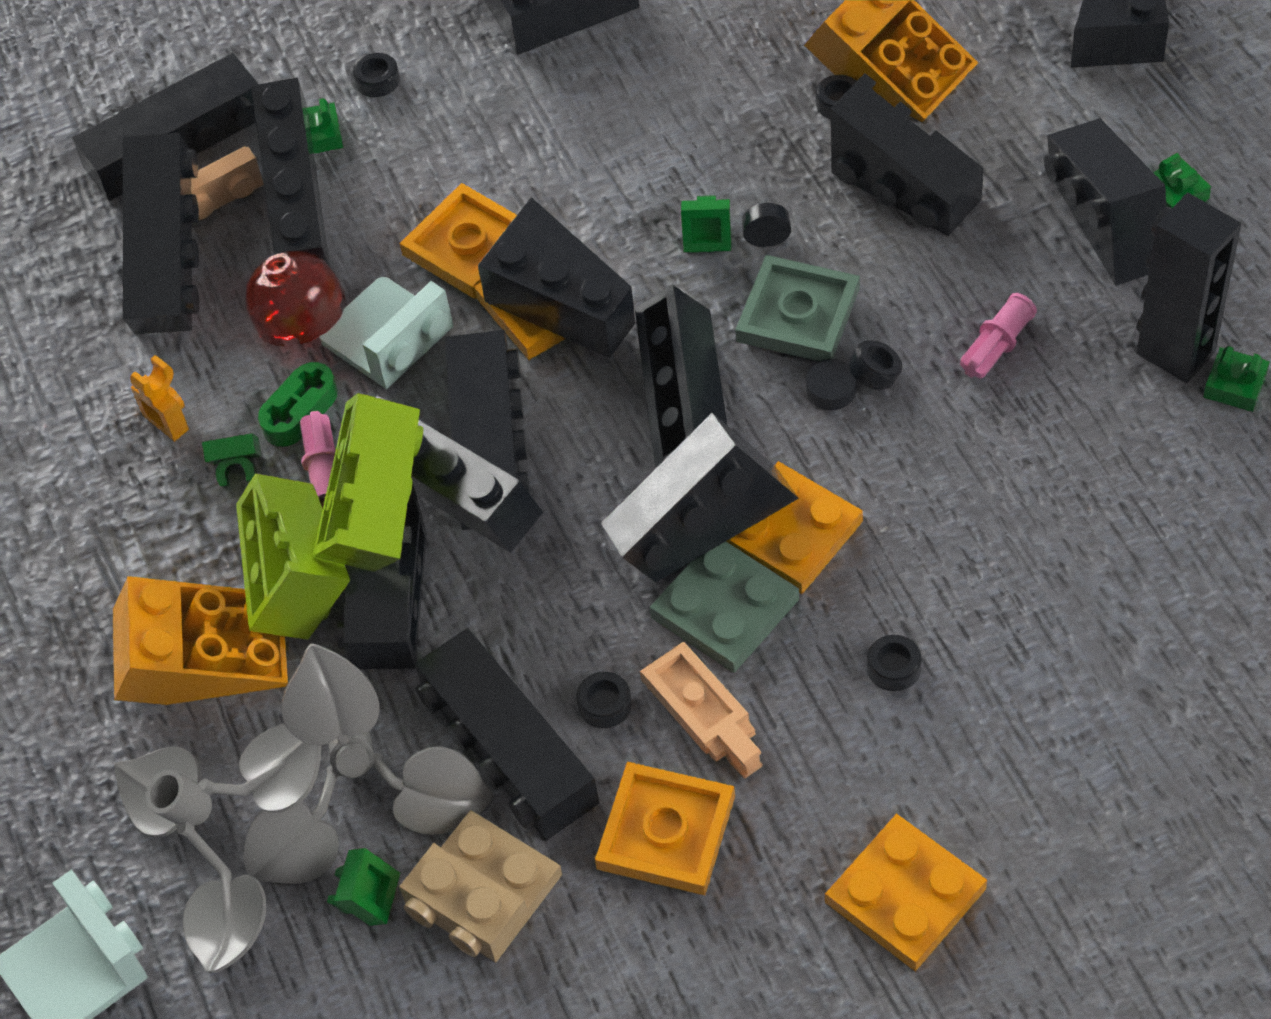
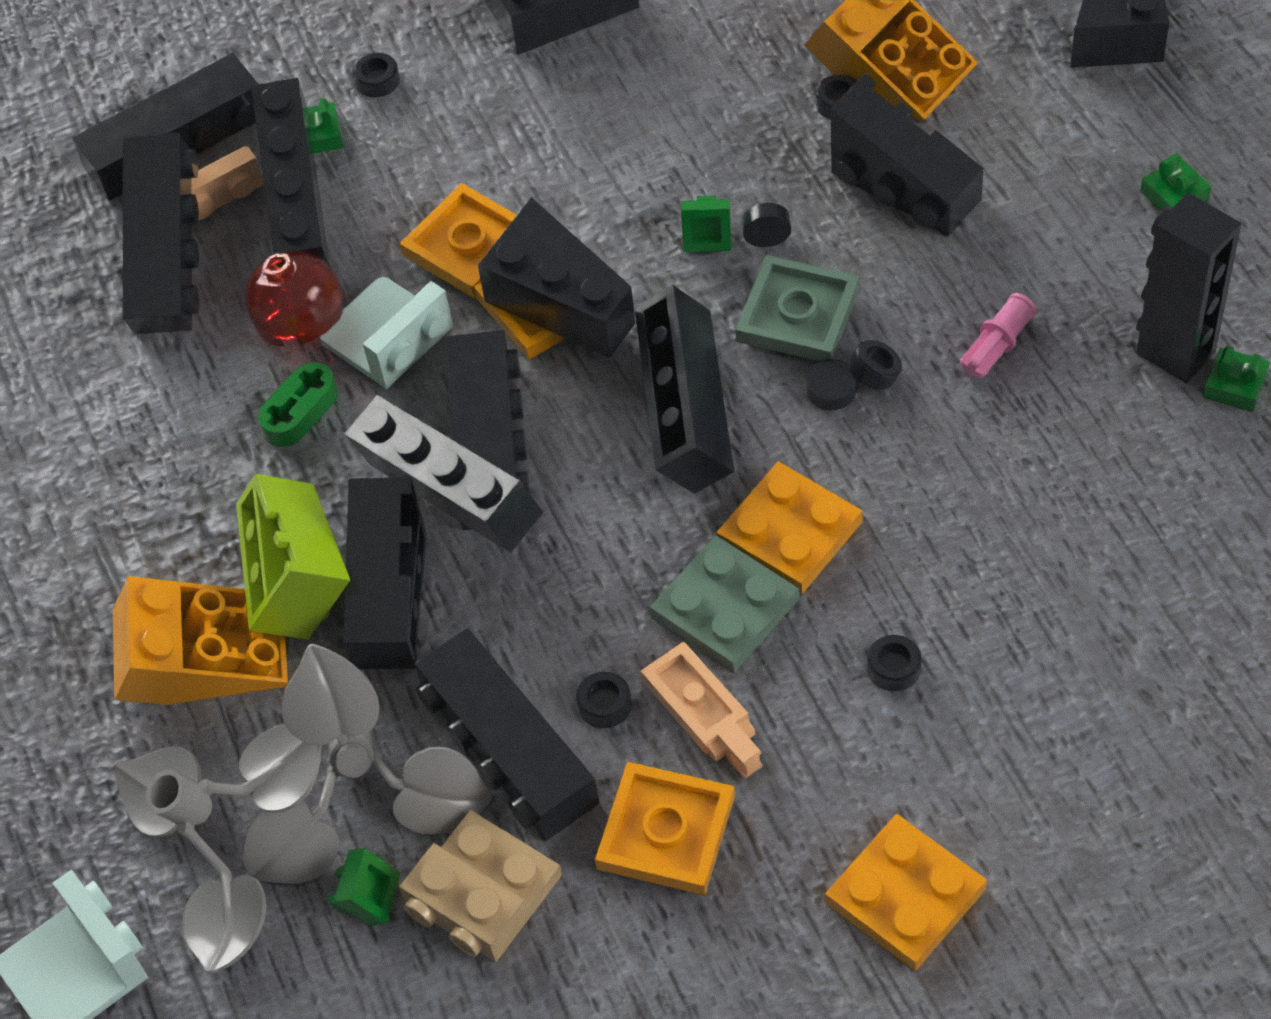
light orange plate [130,355,189,442] -> none
green tile [202,433,262,487] -> none
bright pink axle [300,411,336,508] -> none
lime wedge [312,393,423,572] -> none
black wedge [601,413,799,582] -> none
black wedge [1044,118,1167,286] -> none

